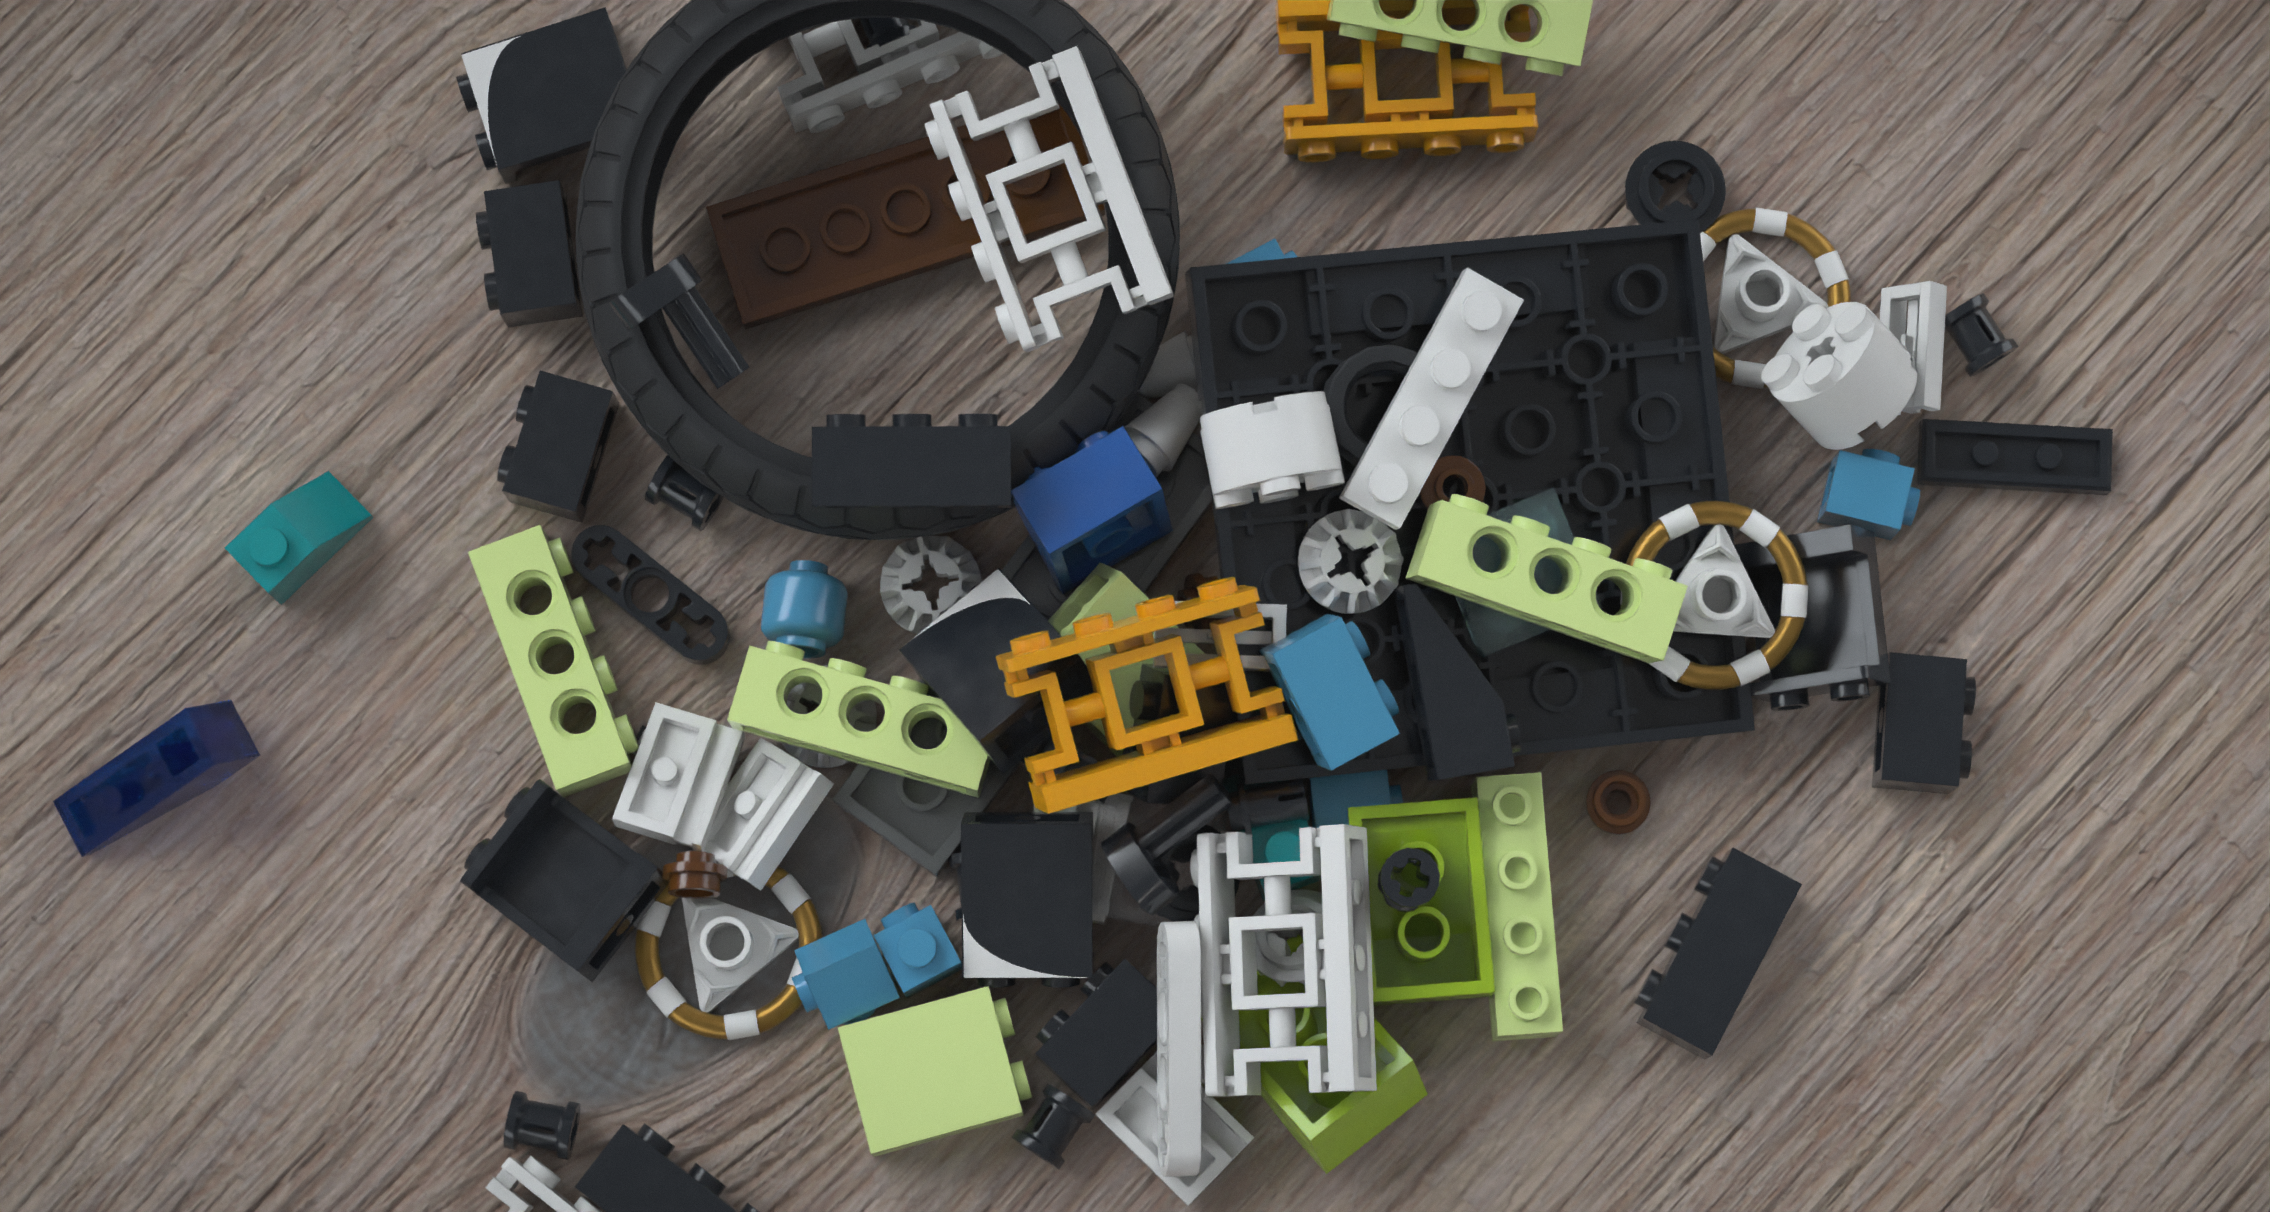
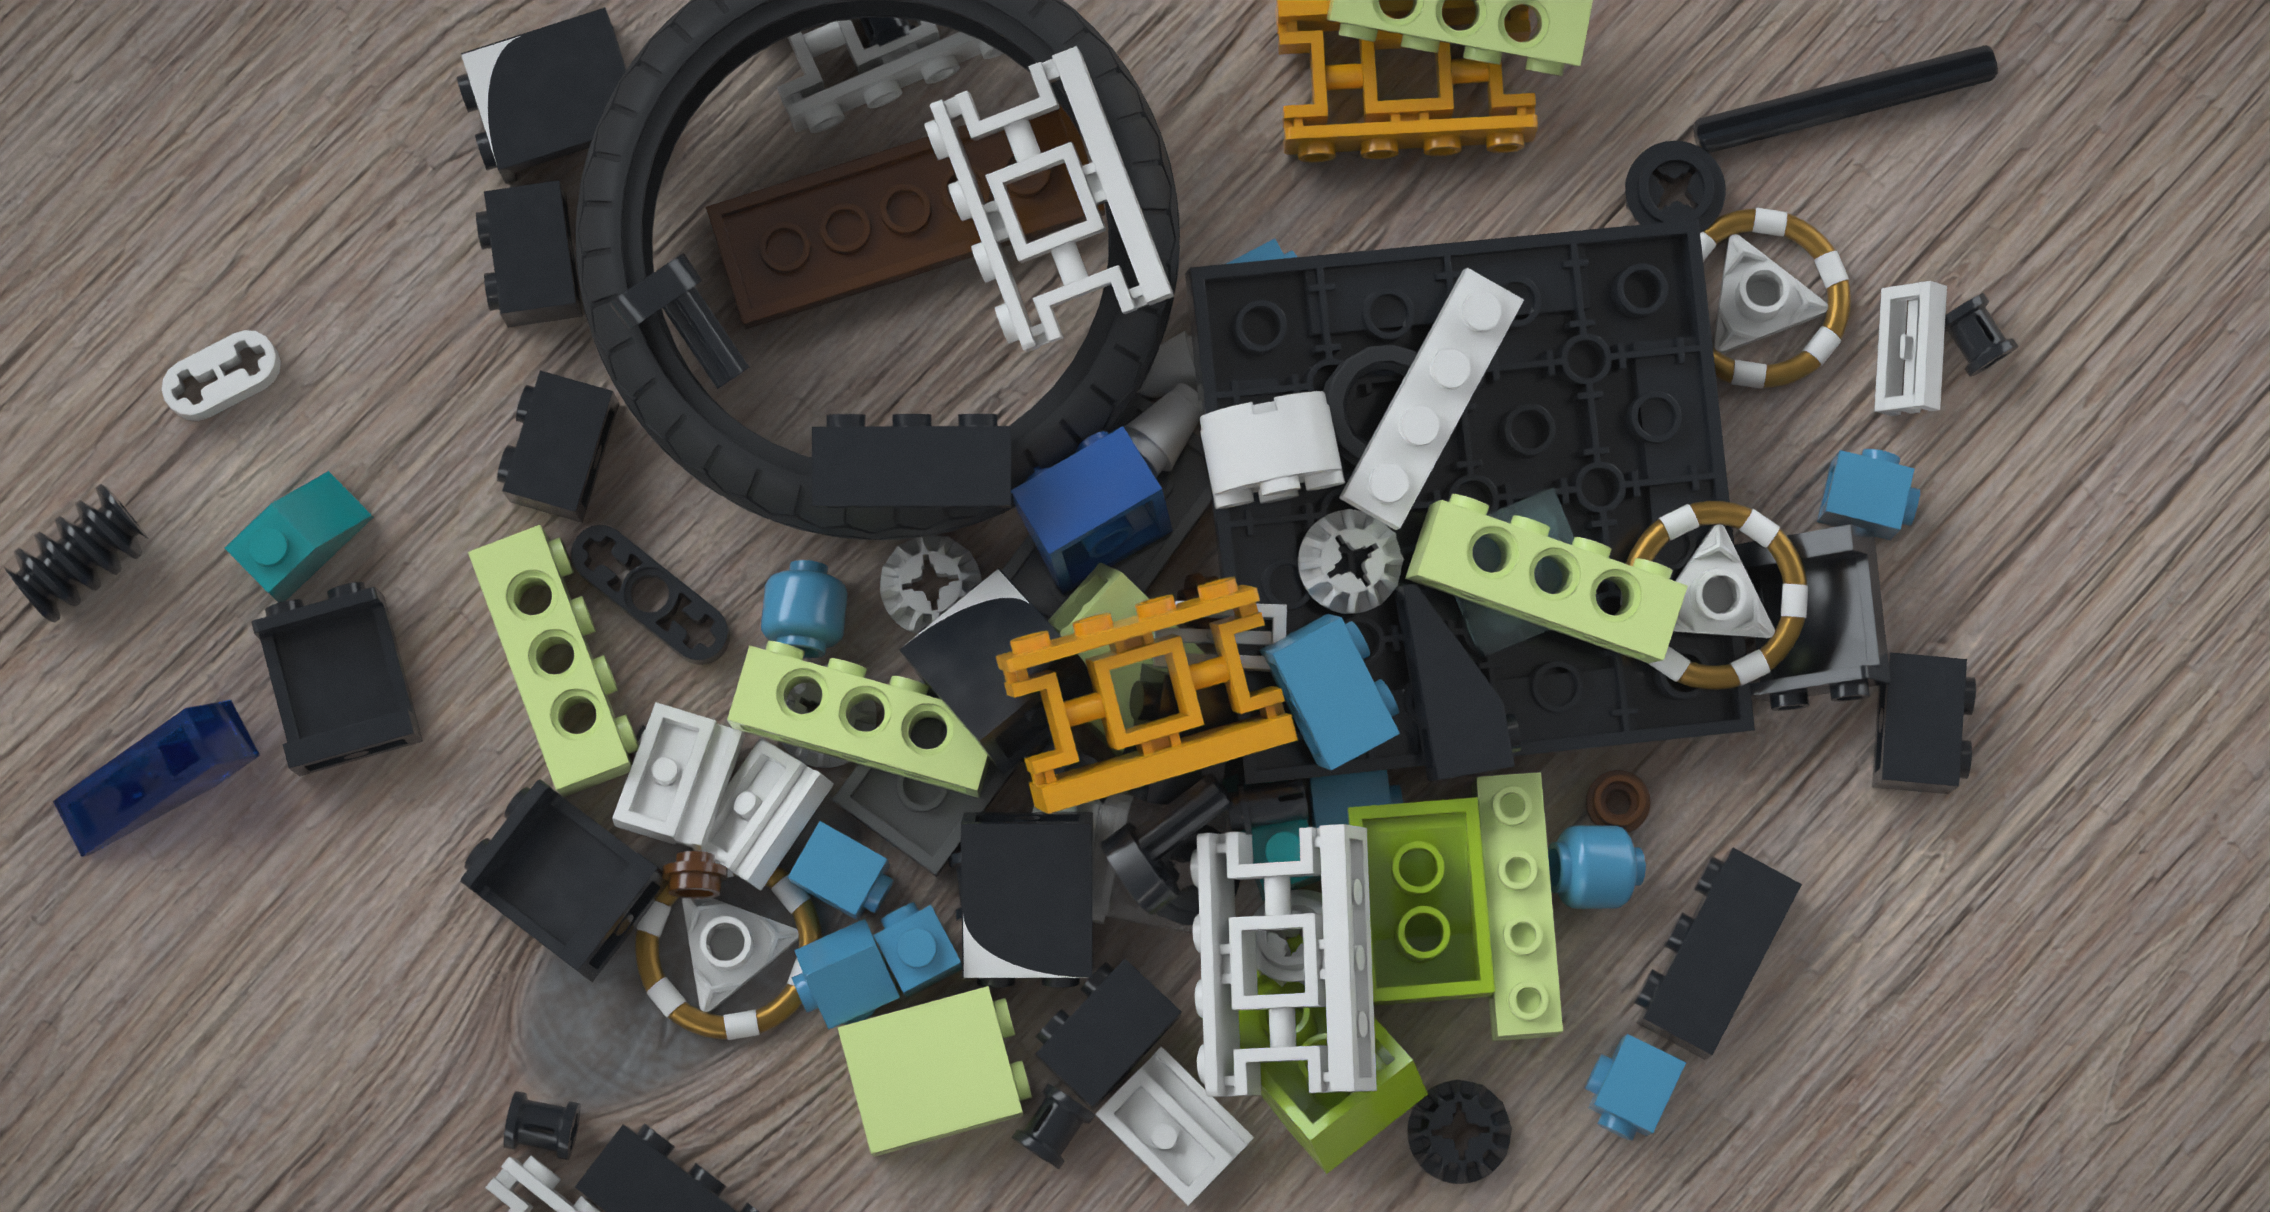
black bush [645,455,724,531] -> none
white beam [1157,921,1201,1177] -> none
black bush [1377,848,1440,912] -> none
reddish brown plate [1420,456,1485,510] -> none
white brick [1761,302,1917,450] -> none
black tile [1917,419,2113,495] -> none
none -> black piece [4,484,149,623]
none -> white beam [162,330,281,421]
none -> black panel [251,582,423,776]
none -> dark azure brick [788,821,894,921]
none -> black gear [1407,1079,1512,1184]
none -> dark azure head [1548,825,1646,909]
none -> dark azure brick [1585,1034,1686,1141]
none -> black axle [1693,45,1998,153]

